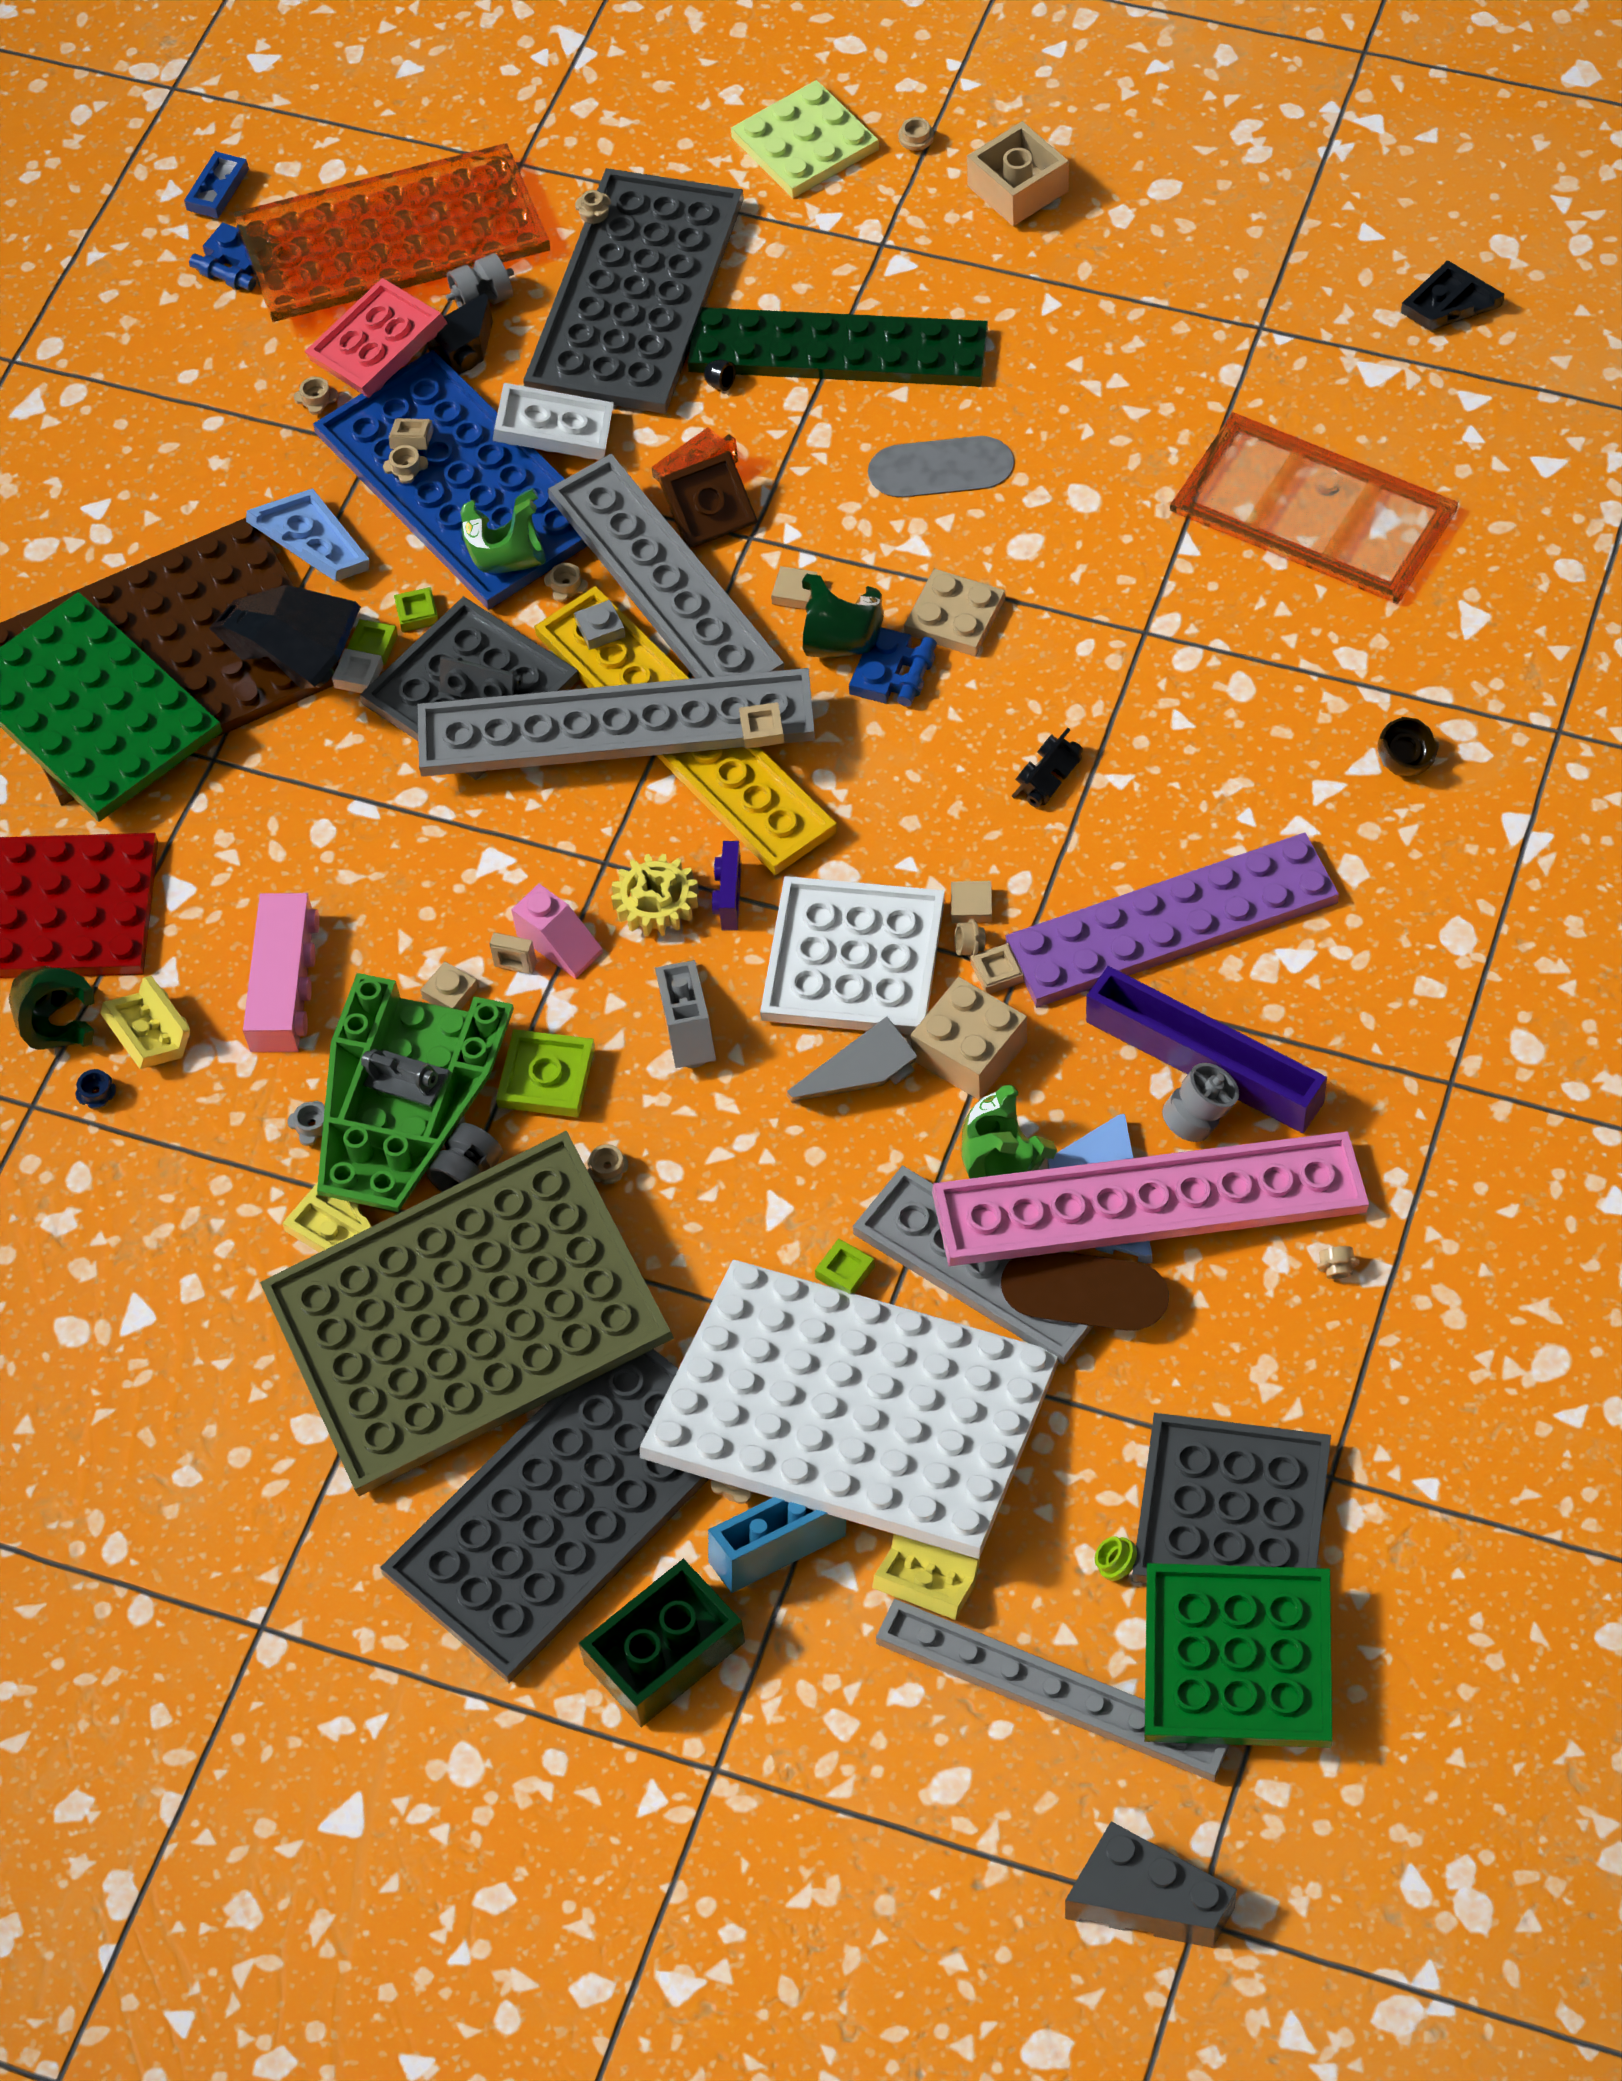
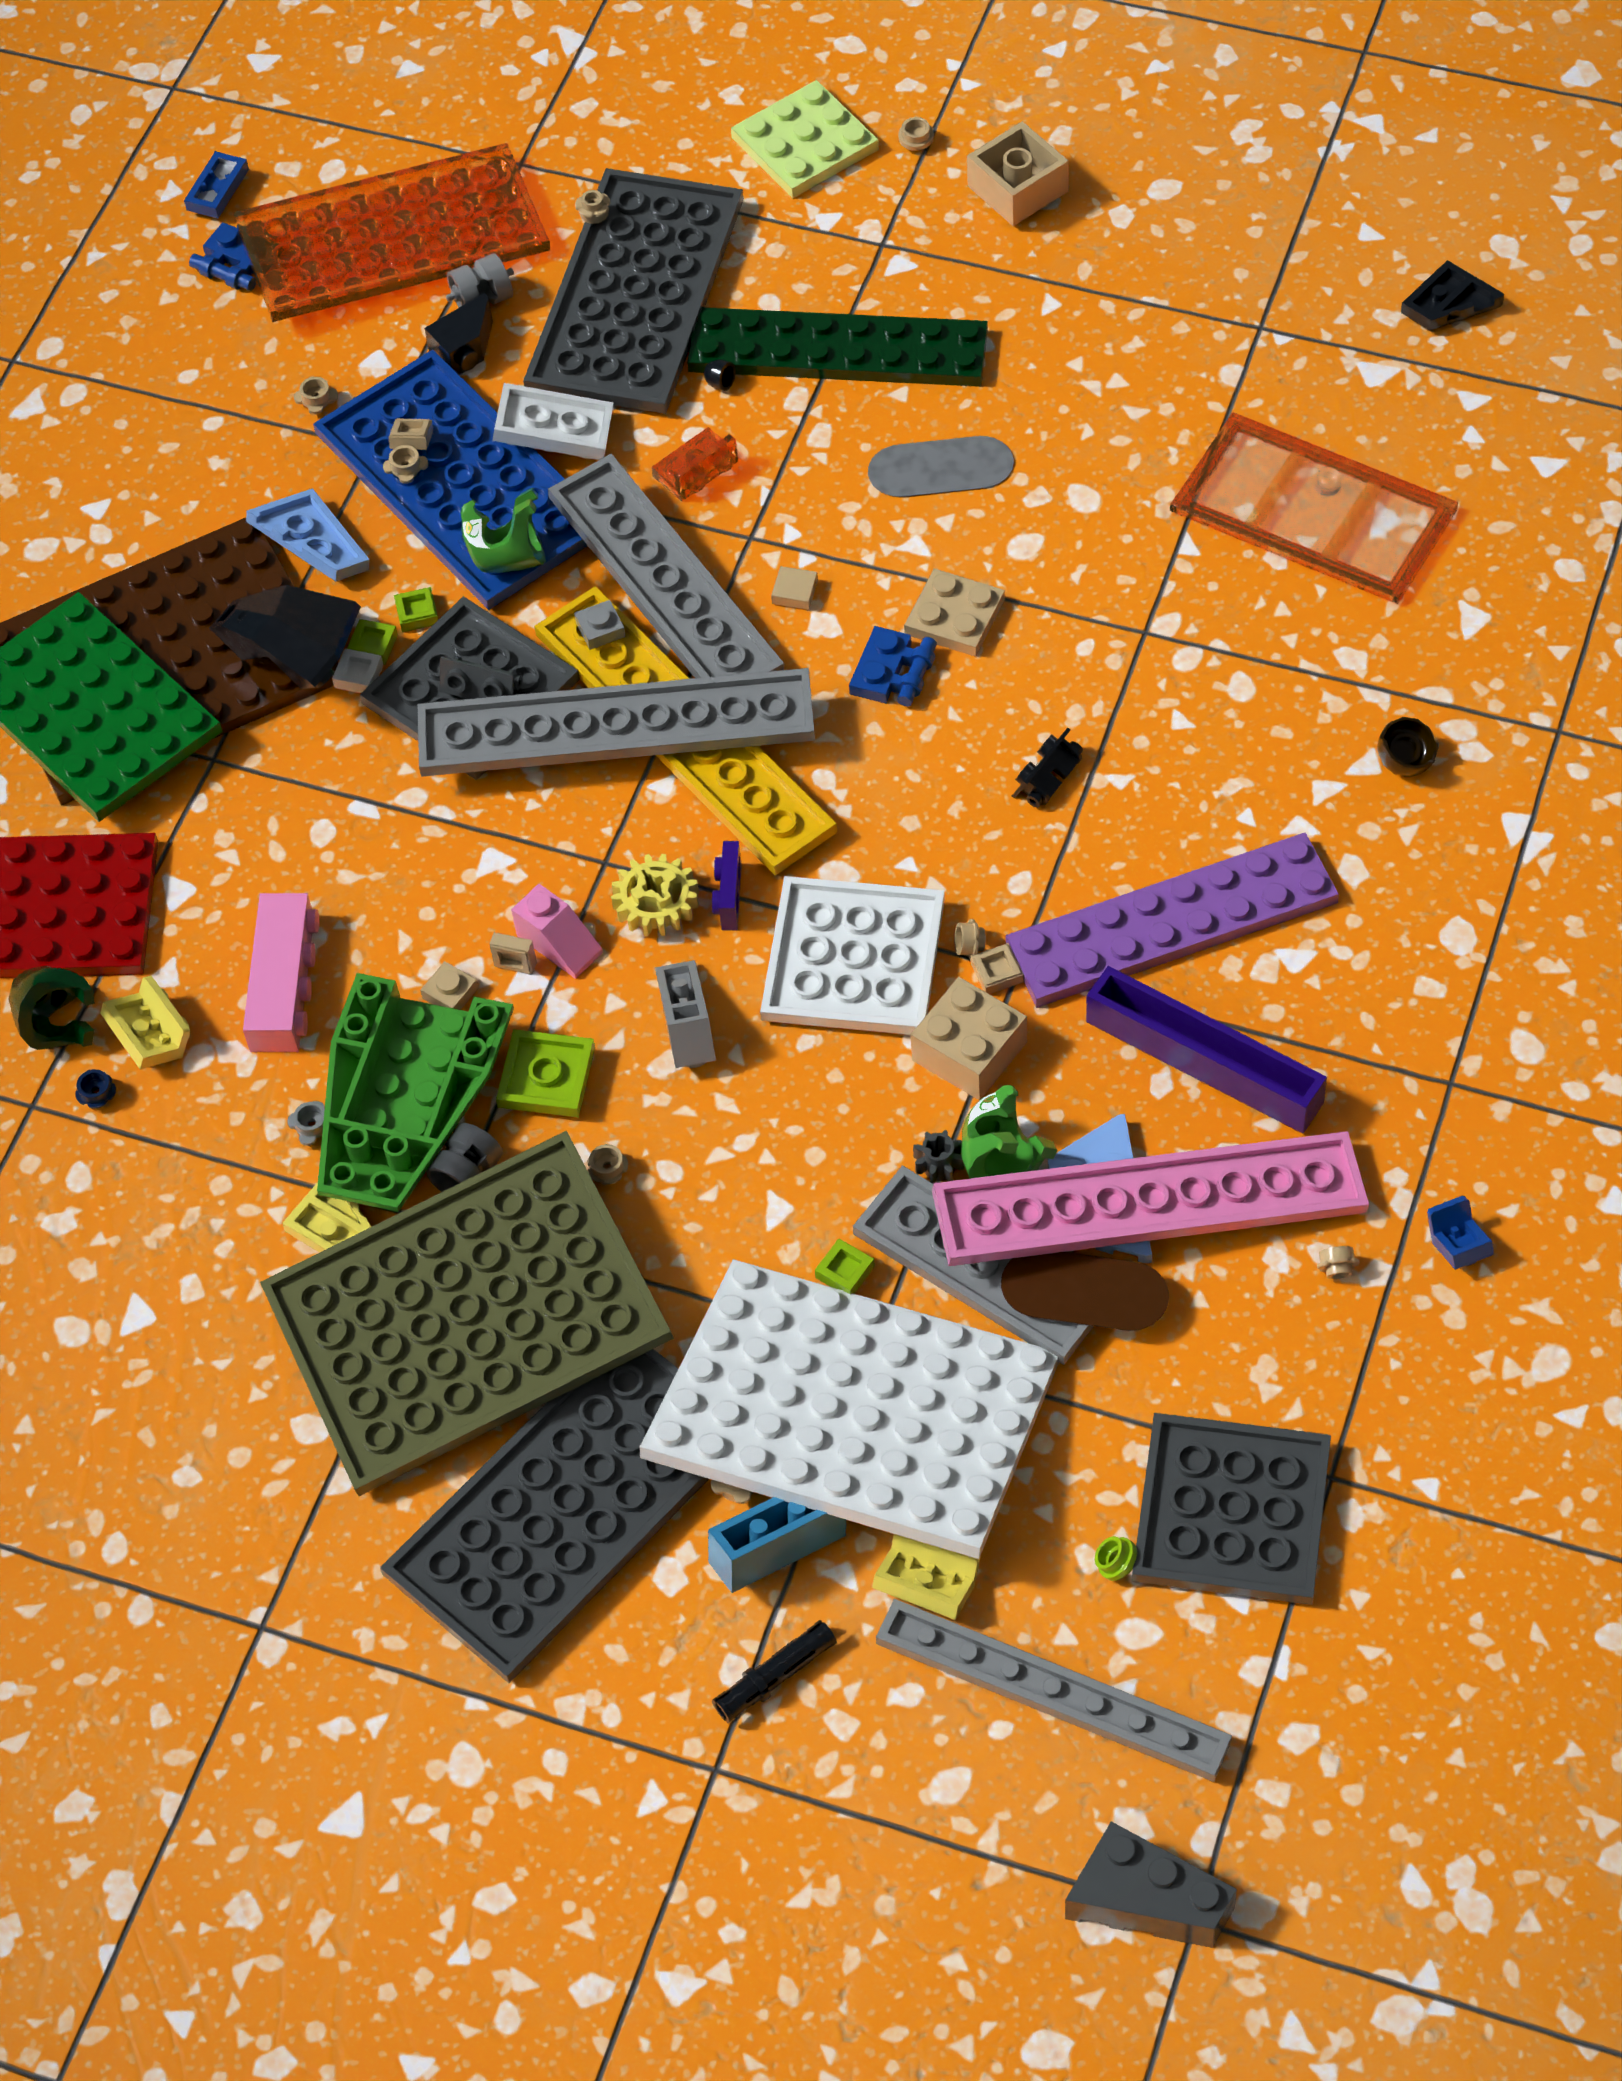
coral plate [304,278,447,398] -> none
dark grey hinge [361,1049,451,1107] -> none
tan plate [544,563,588,602] -> none
dark green brick [578,1558,745,1727] -> none
reddish brown tile [659,451,758,549] -> none
tan plate [739,702,784,749] -> none
light grey slope [786,1016,917,1102] -> none
dark green piece [802,573,884,658] -> none
tan tile [951,881,992,923] -> none
green plate [1144,1563,1332,1748] -> none
light grey wheel [1162,1063,1239,1142] -> none
none -> black pin [712,1620,837,1724]
none -> dark grey gear [913,1130,965,1183]
none -> blue bracket [1427,1196,1494,1270]

